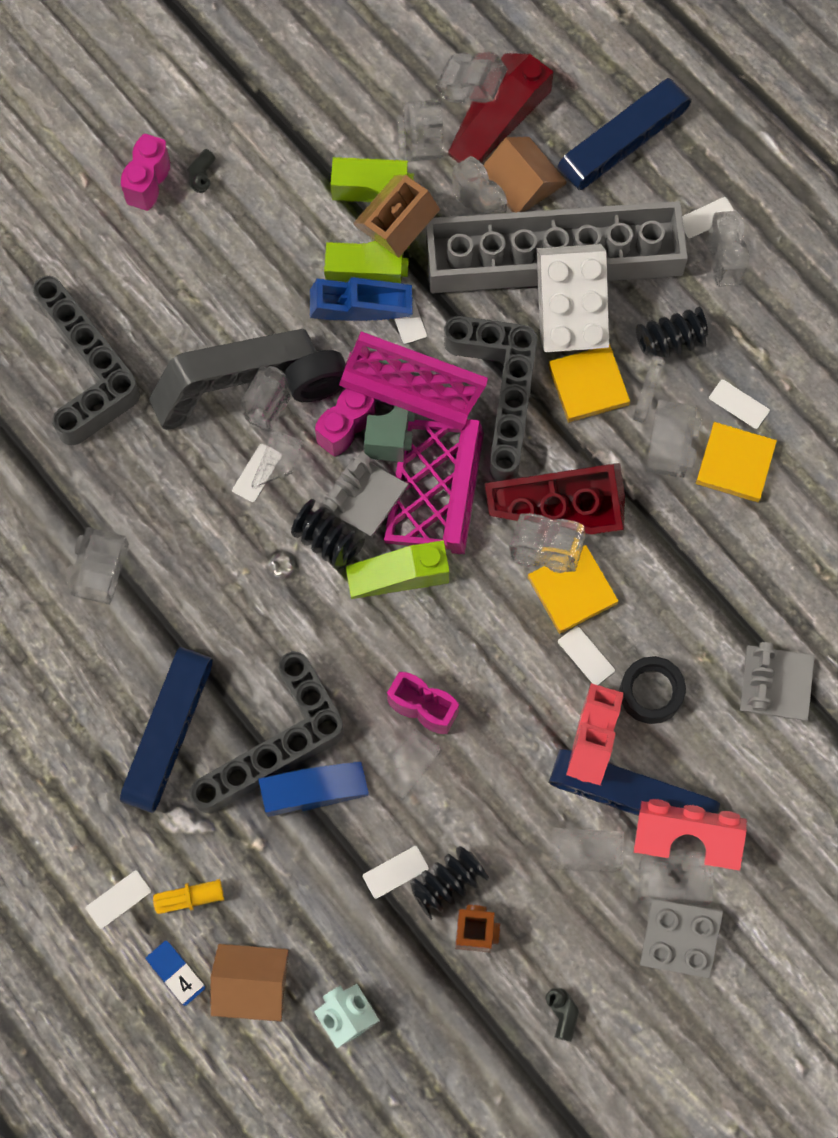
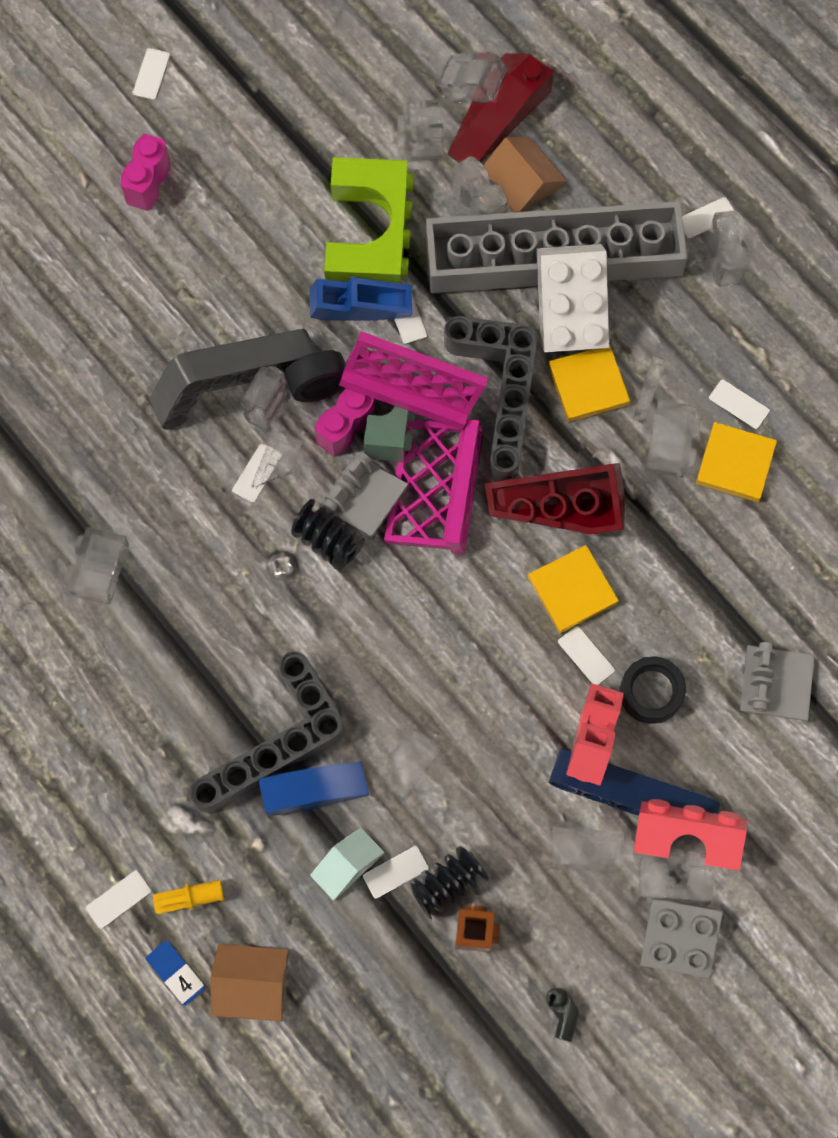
dark grey beam [33,276,140,445] -> none
dark blue beam [120,647,213,813] -> none
pearl dark grey arm [187,149,216,193] -> none
light aqua brick [314,984,380,1049] -> none
lime slope [346,540,449,599] -> none
medium nougat slope [353,175,440,258] -> none
dark pink brick [387,672,459,734] -> none
clear brick [509,514,586,573] -> none
dark blue beam [557,78,692,190] -> none
black piece [636,307,708,362] -> none
none -> white sticker [132,48,170,99]
none -> light aqua slope [310,827,384,901]

